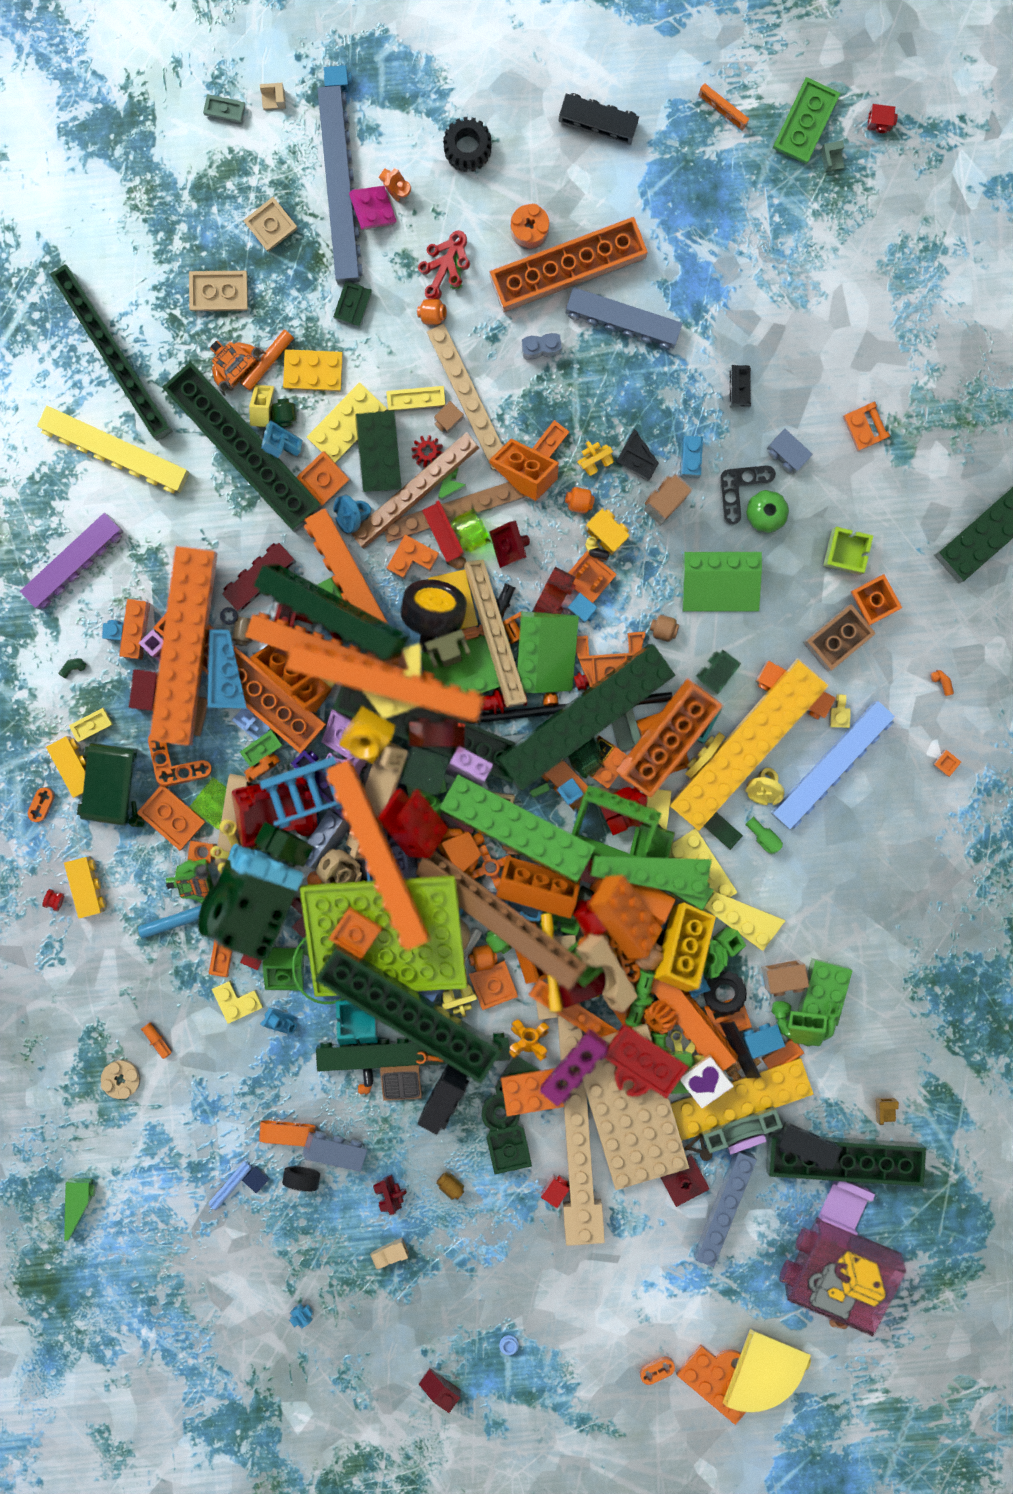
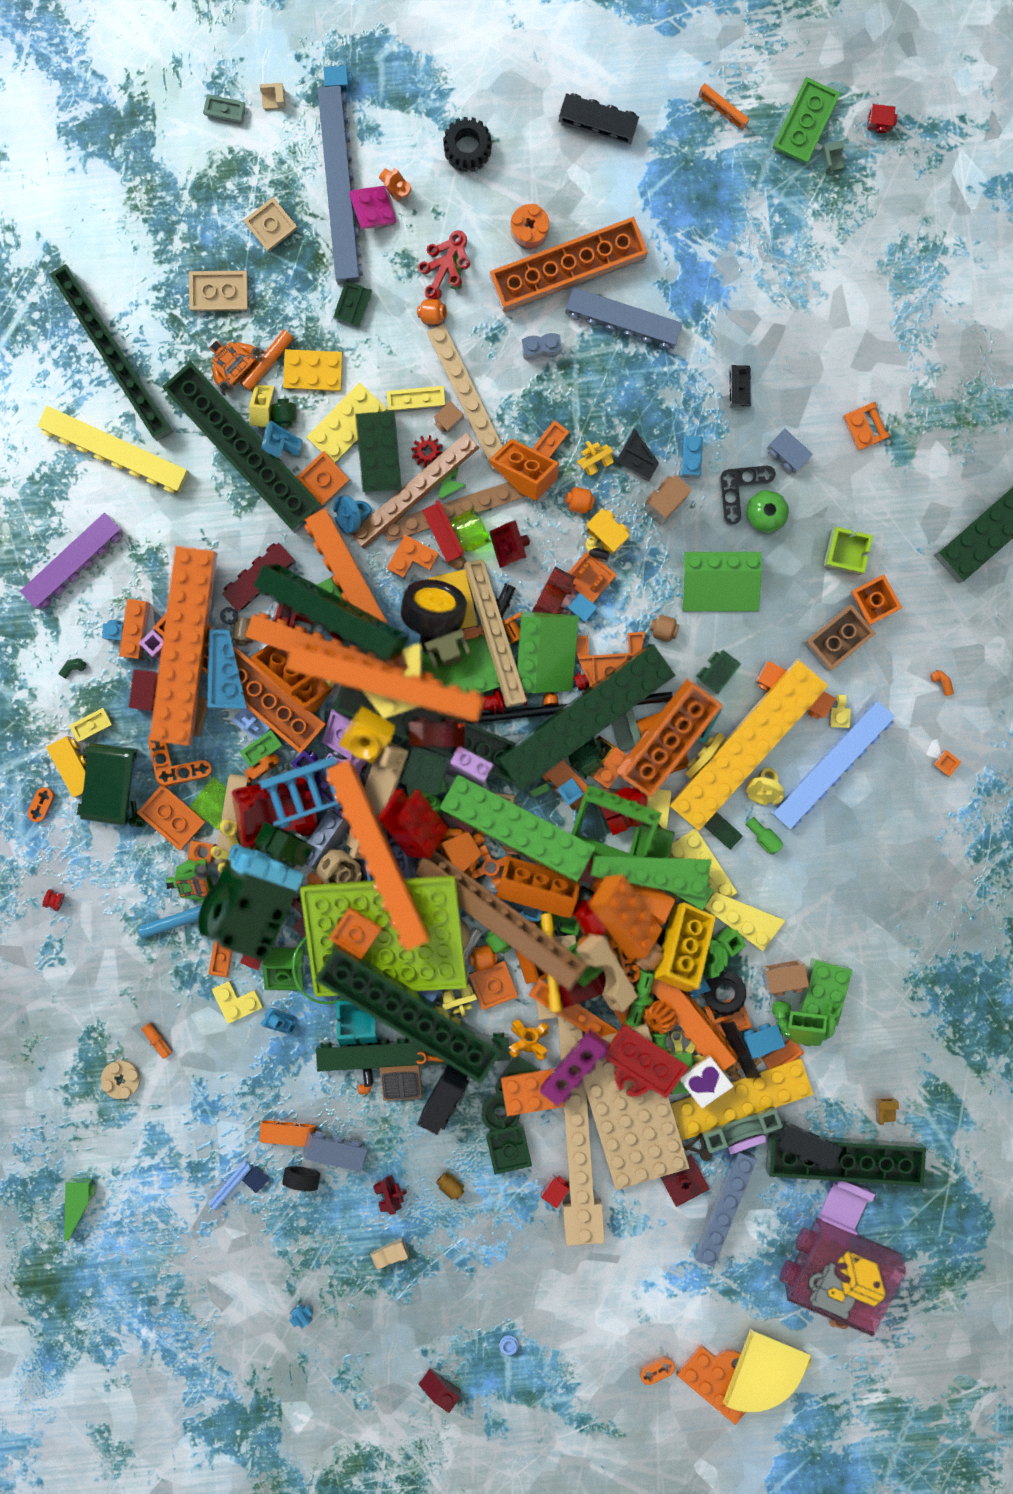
yellow brick [64,856,106,919] -> none

